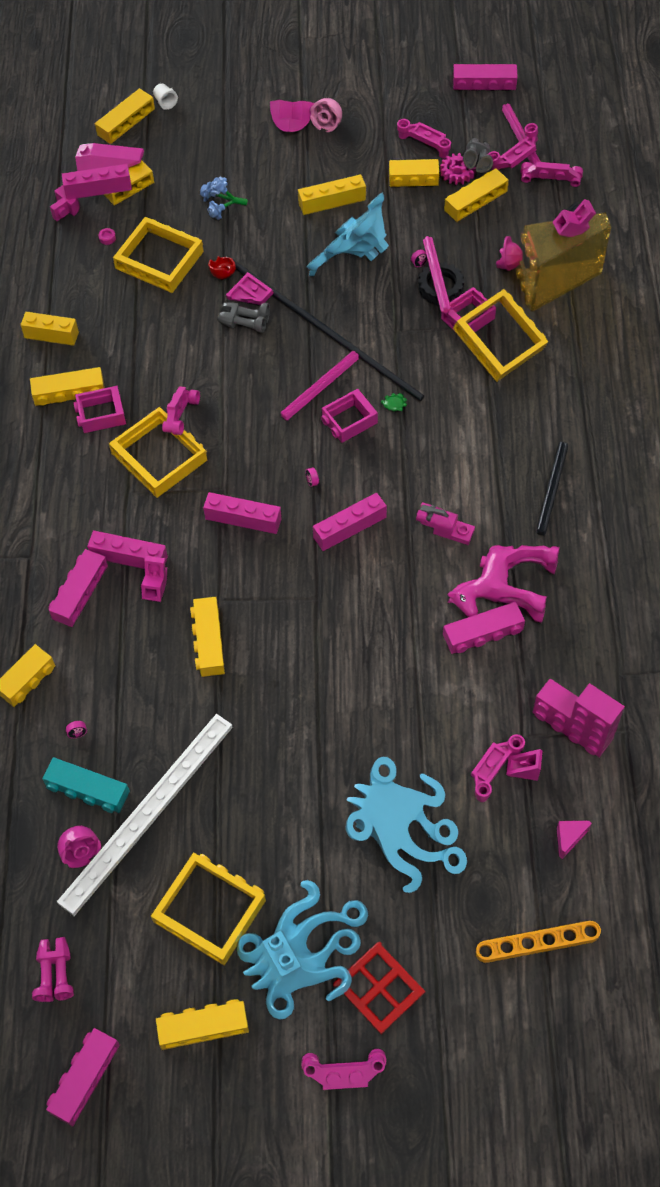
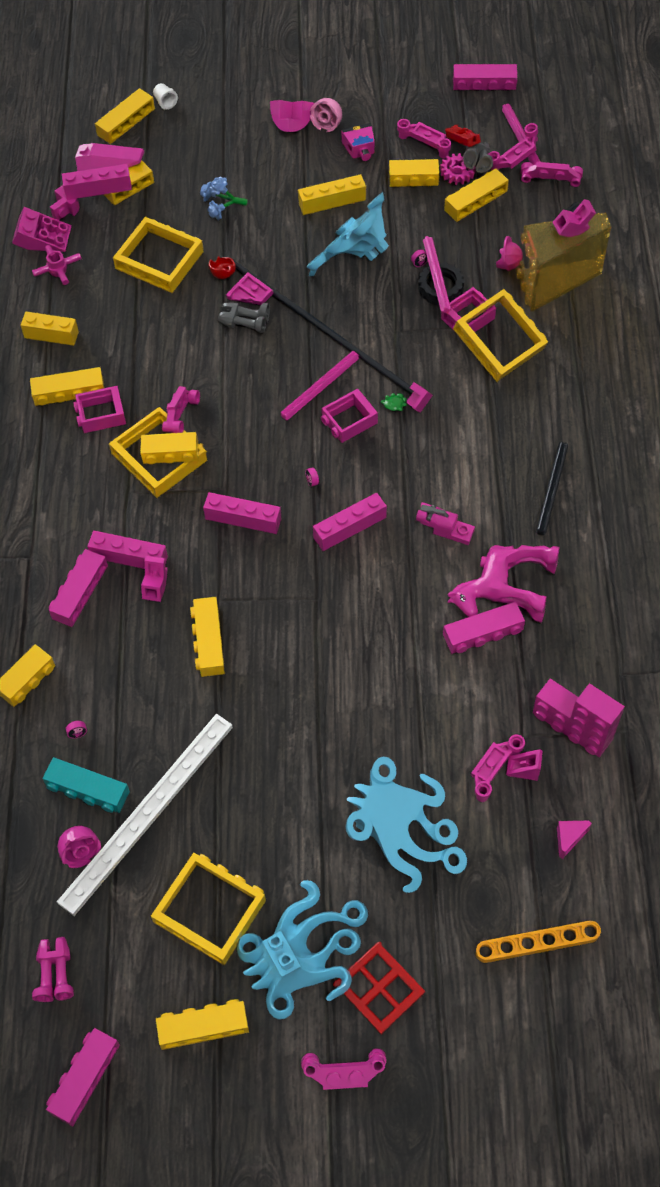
dark pink tile [98,228,116,245] -> none
none -> dark pink slope [12,207,71,252]
none -> dark pink bar [32,245,81,285]
none -> yellow brick [141,432,199,464]
none -> dark pink torso [341,123,375,161]
none -> dark pink panel [407,382,433,413]
none -> red piece [445,125,481,147]

